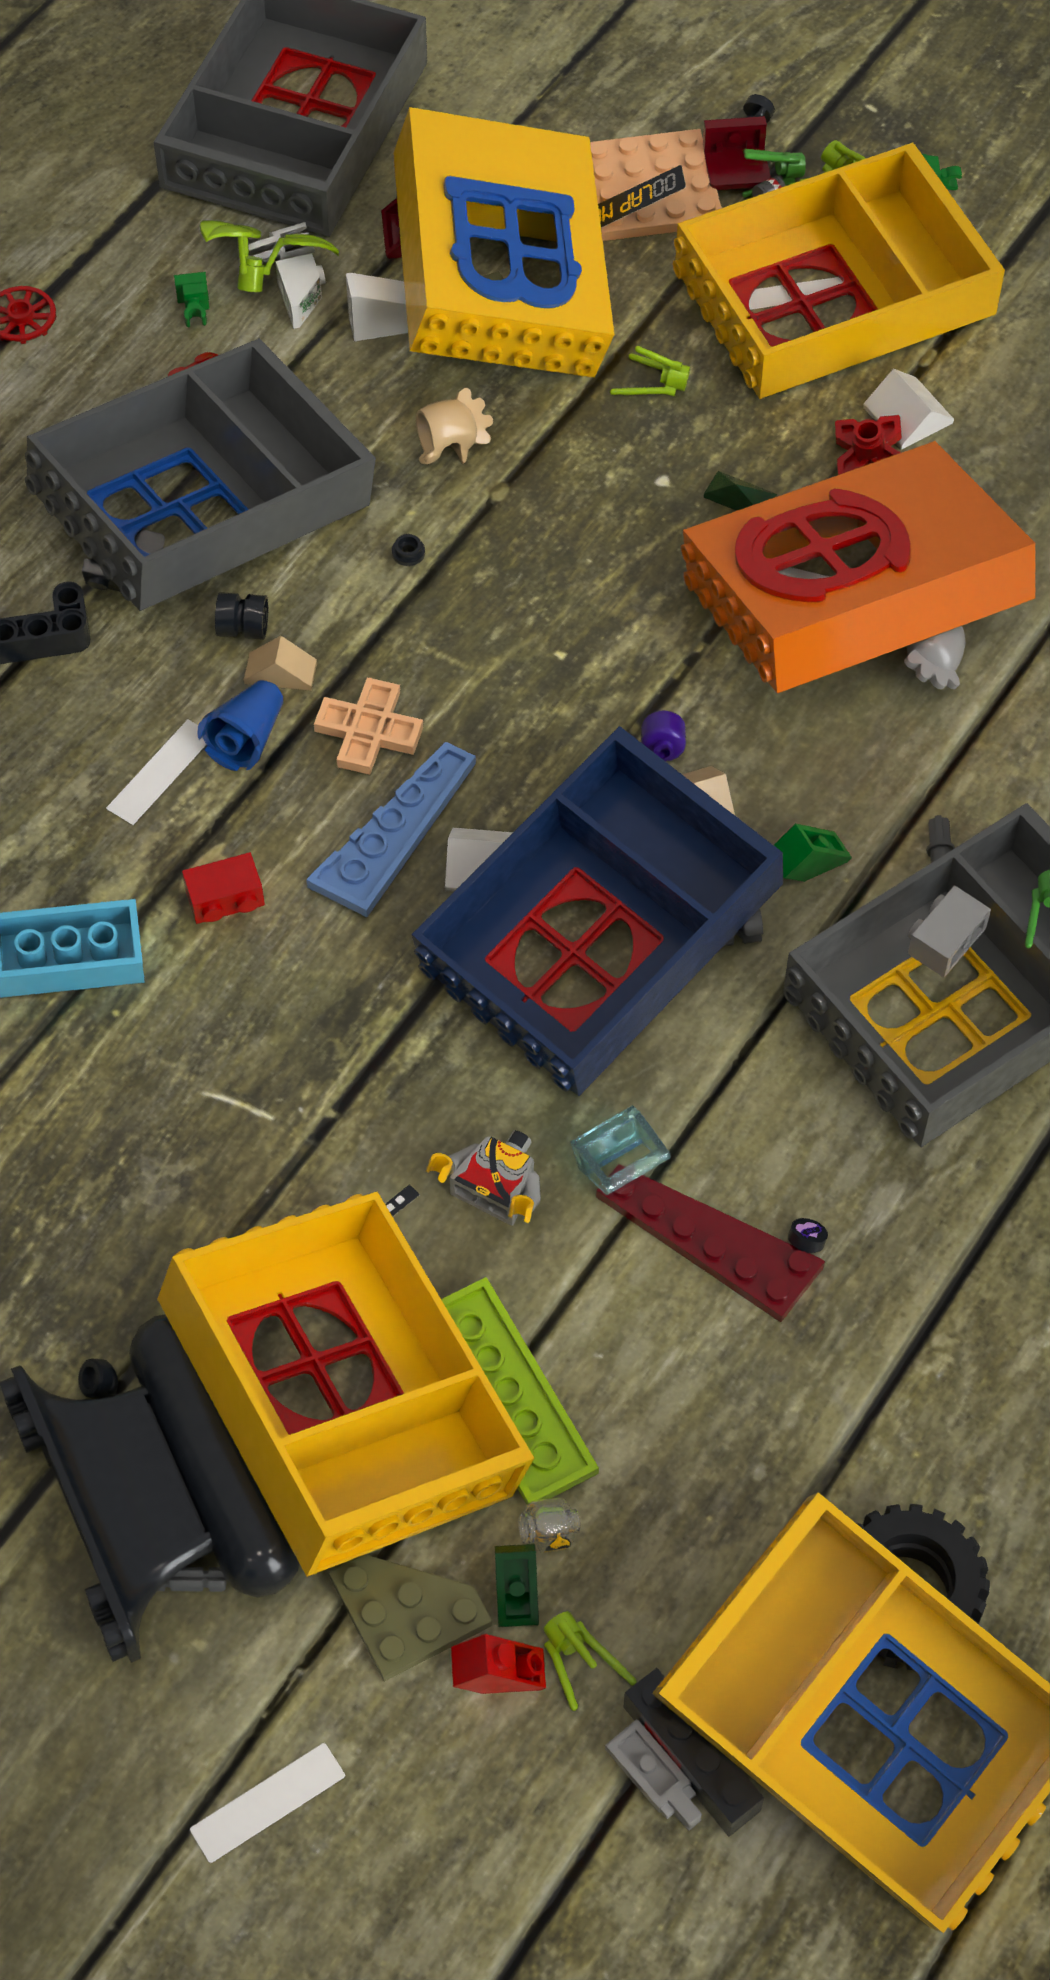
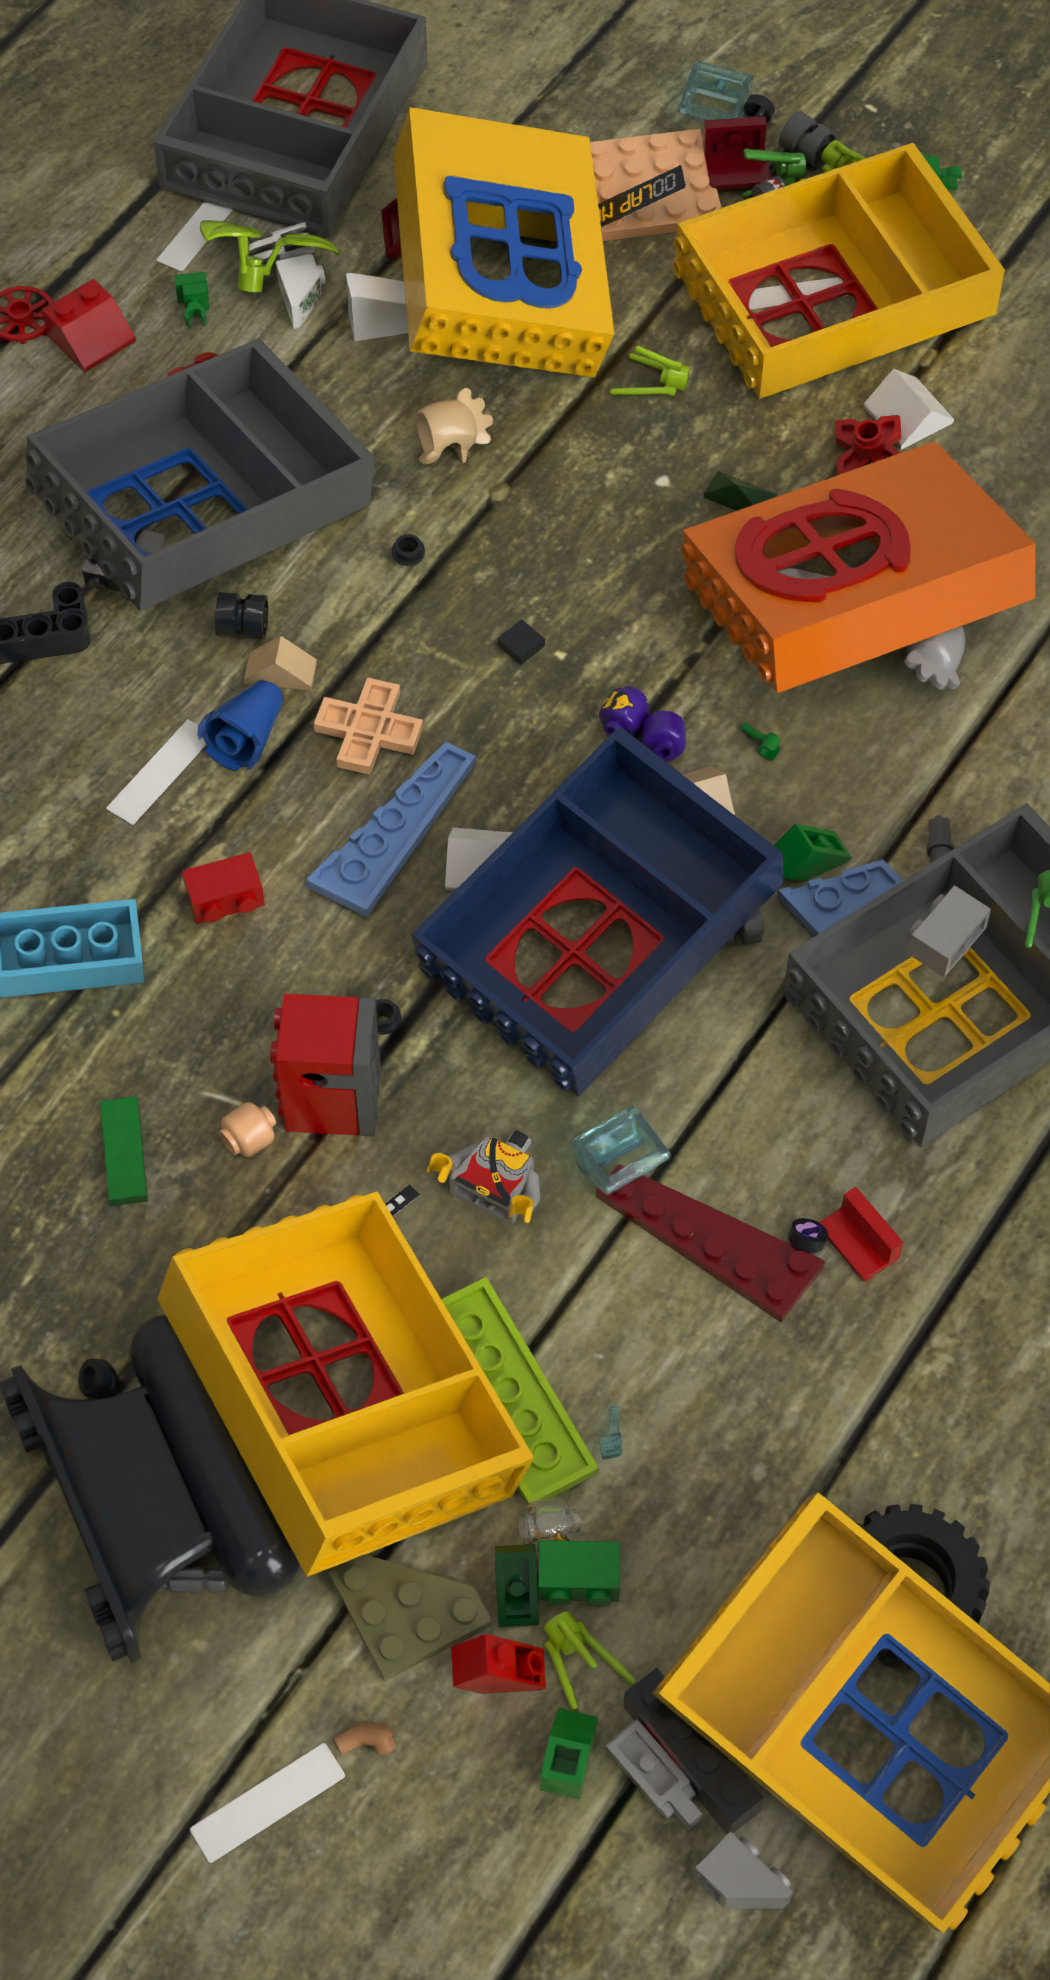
none -> red slope [42,279,136,372]
none -> green tile [100,1096,148,1206]
none -> white sticker [157,201,233,271]
none -> light nougat head [219,1102,276,1157]
none -> red piece [270,993,381,1137]
none -> medium nougat arm [332,1721,396,1756]
none -> black plate [375,999,401,1035]
none -> black tile [497,619,545,665]
none -> green brick [538,1540,620,1607]
none -> green slope [540,1708,598,1800]
none -> clear light blue hand [598,1405,622,1459]
none -> dark purple head [599,686,650,737]
none -> clear light blue tile [678,60,753,120]
none -> light grey slope [693,1831,793,1909]
none -> green hand [740,722,780,761]
none -> medium blue wing [777,859,903,937]
none -> dark grey wheel [779,111,837,168]
none -> red panel [819,1187,904,1281]

